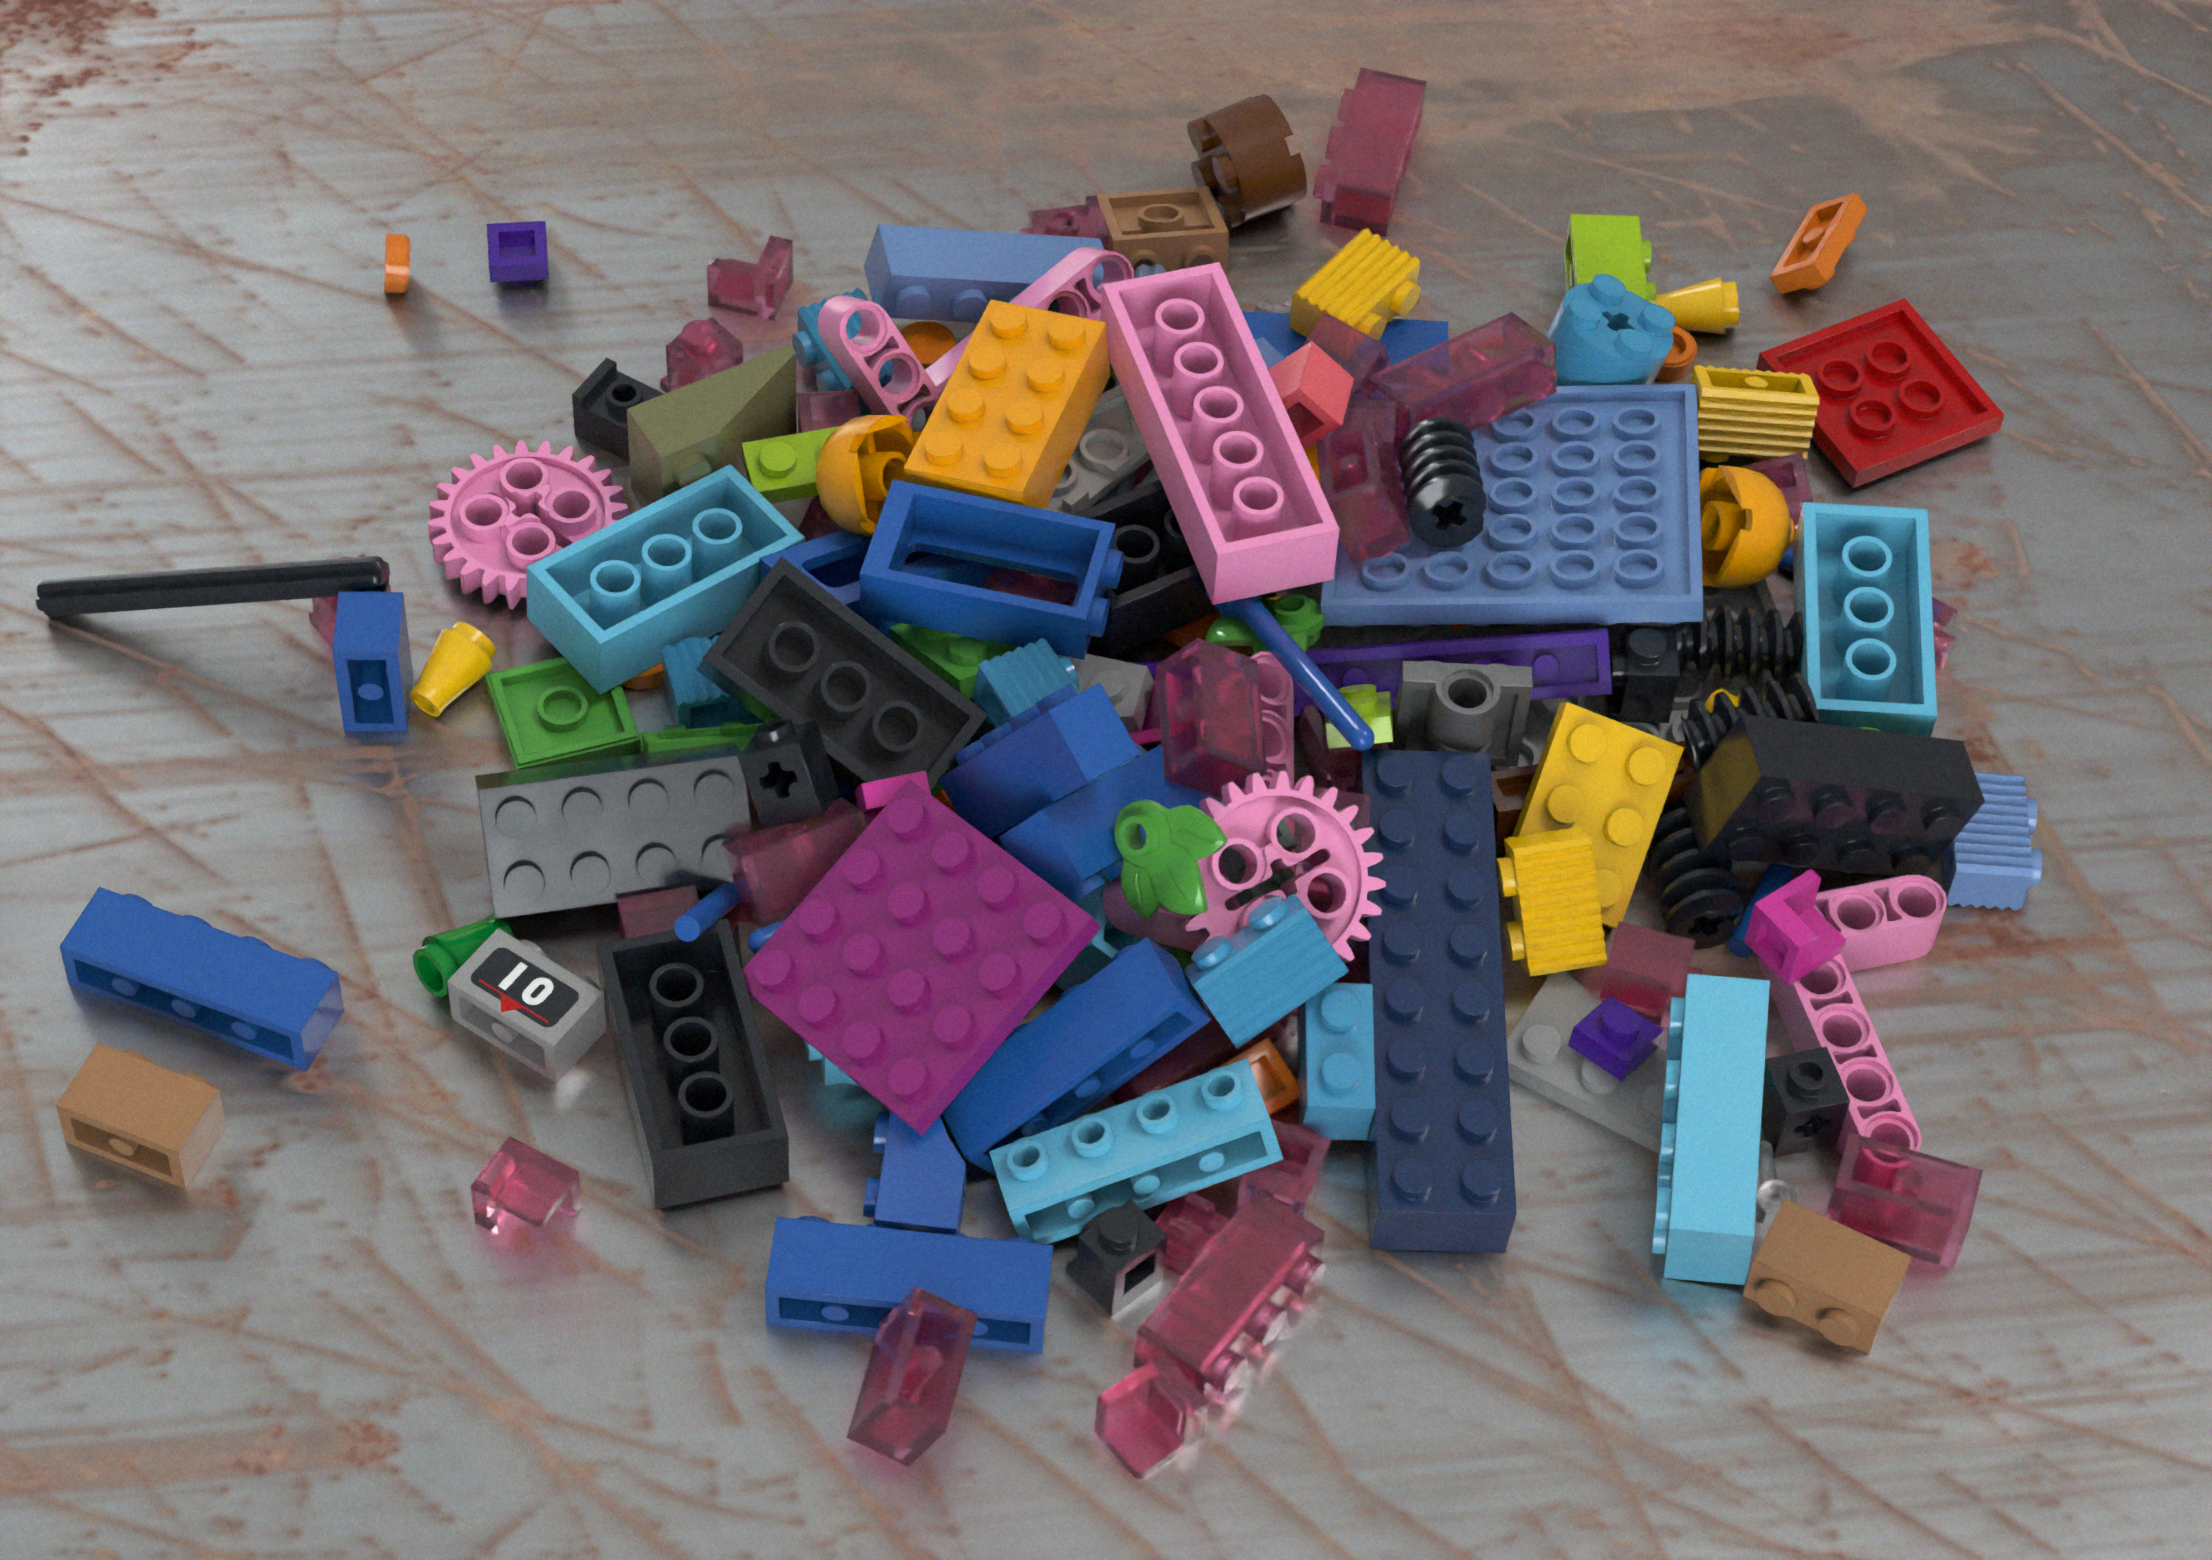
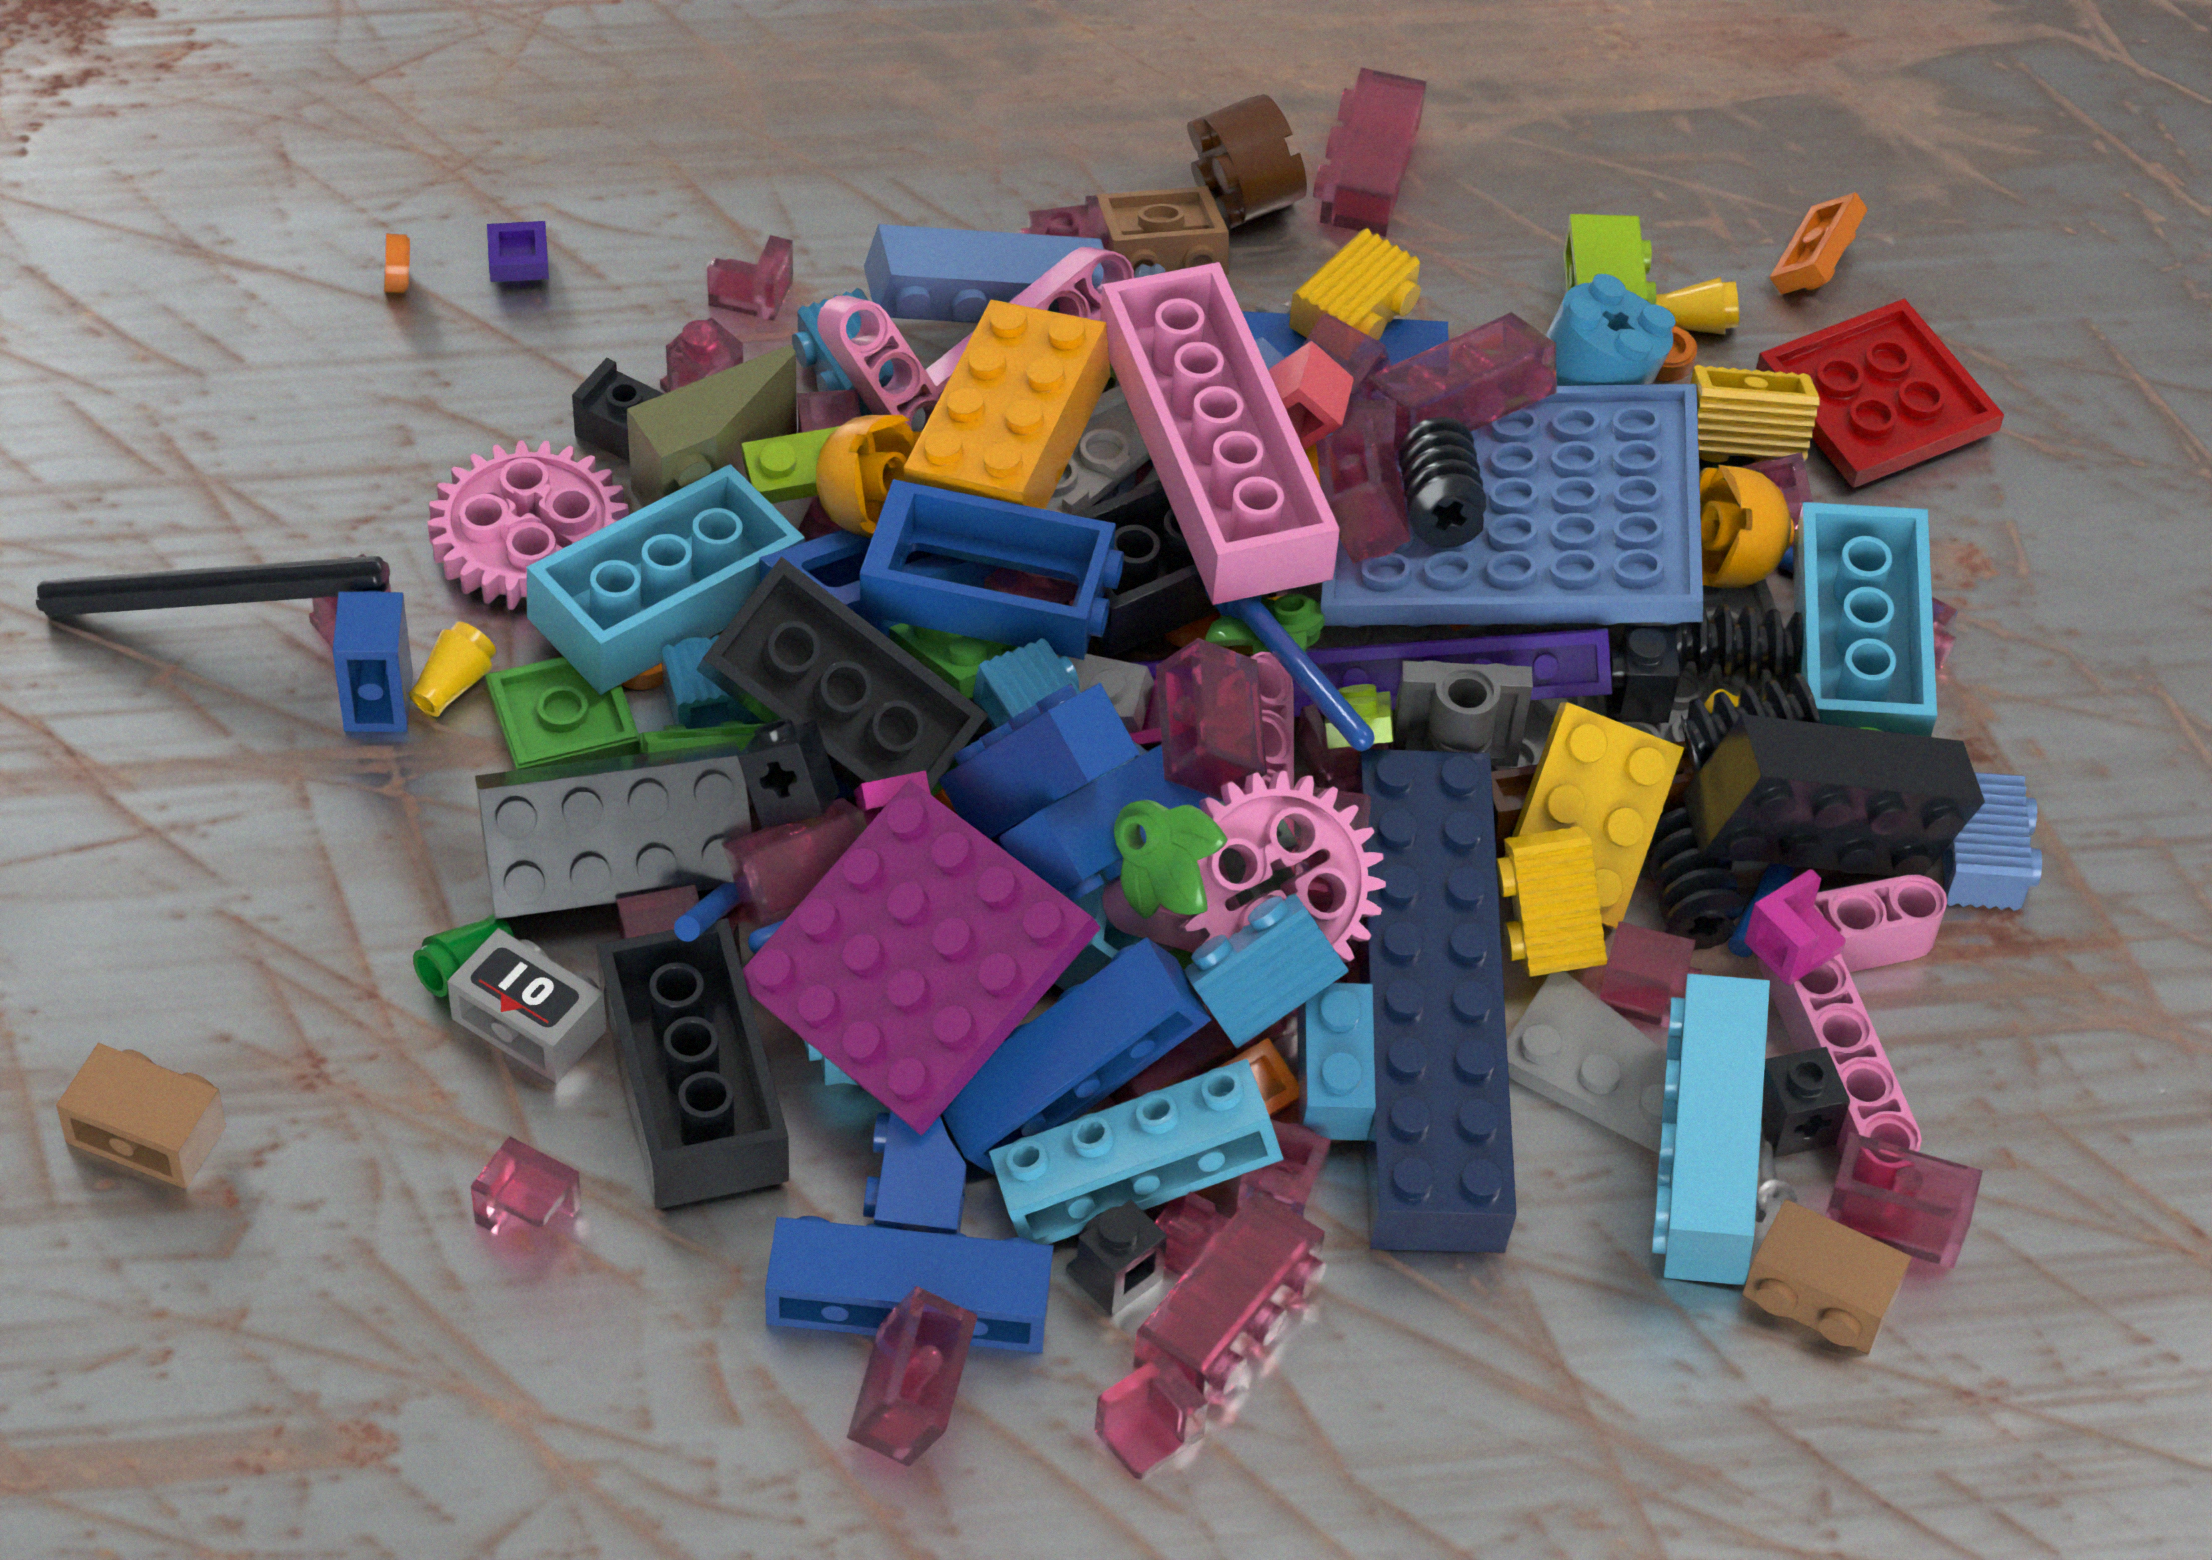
blue brick [59,887,344,1071] -> none
orange tile [900,321,956,370] -> none
dark purple plate [1568,995,1664,1081] -> none

